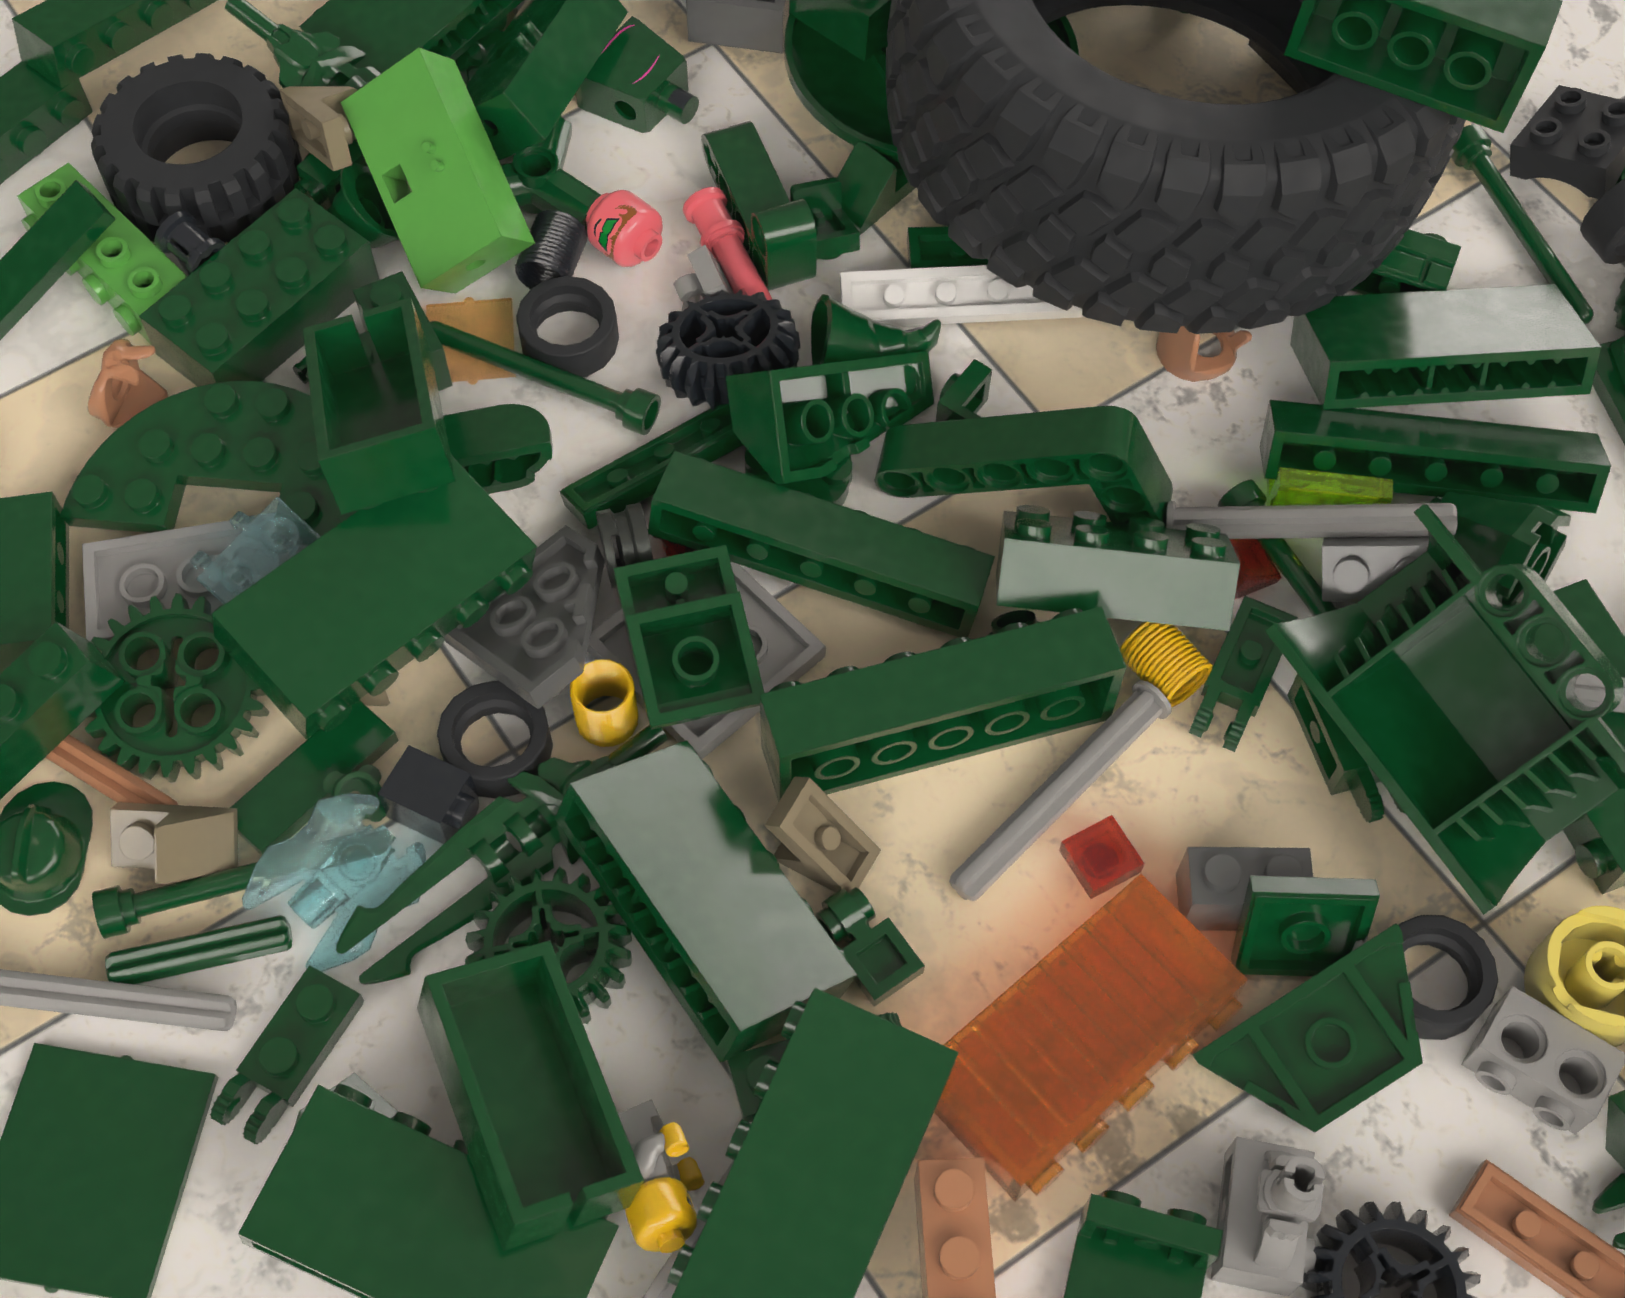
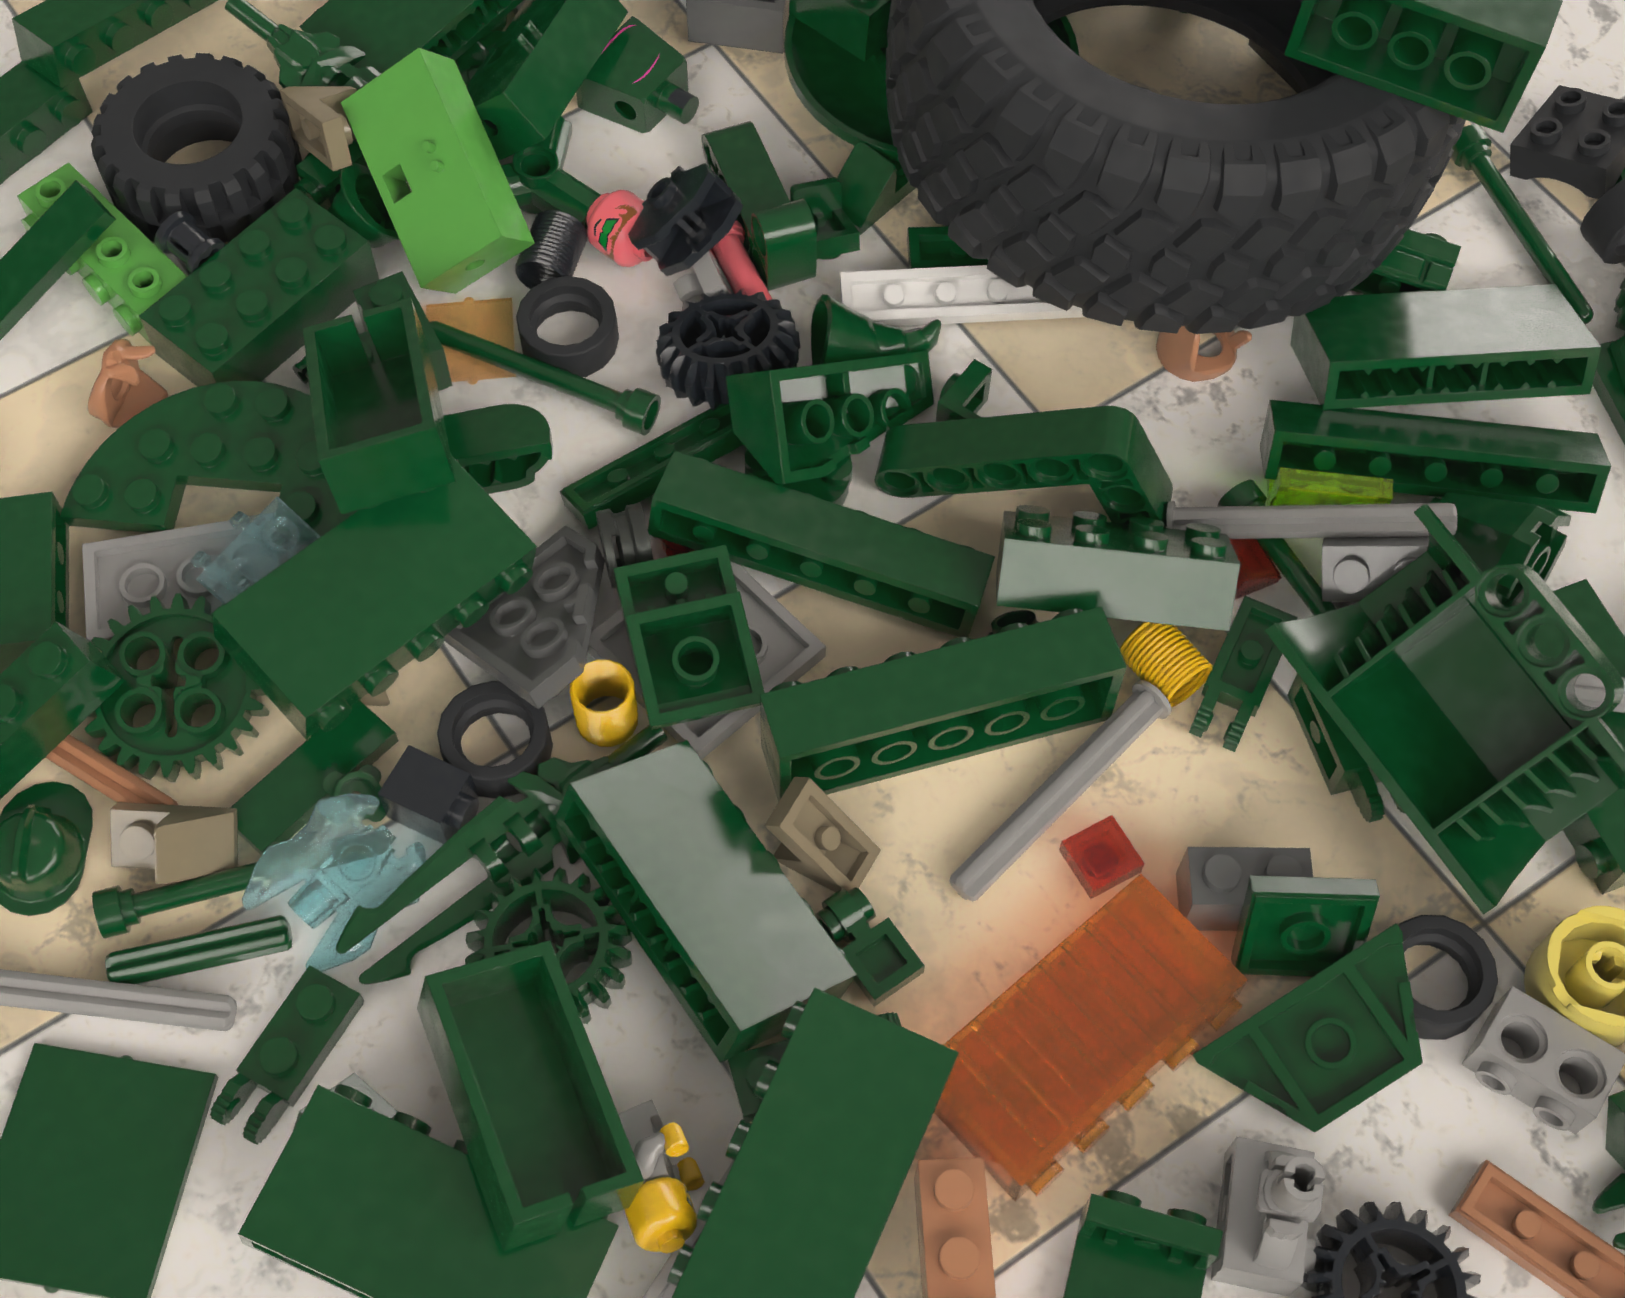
none -> black hinge [628,163,744,276]

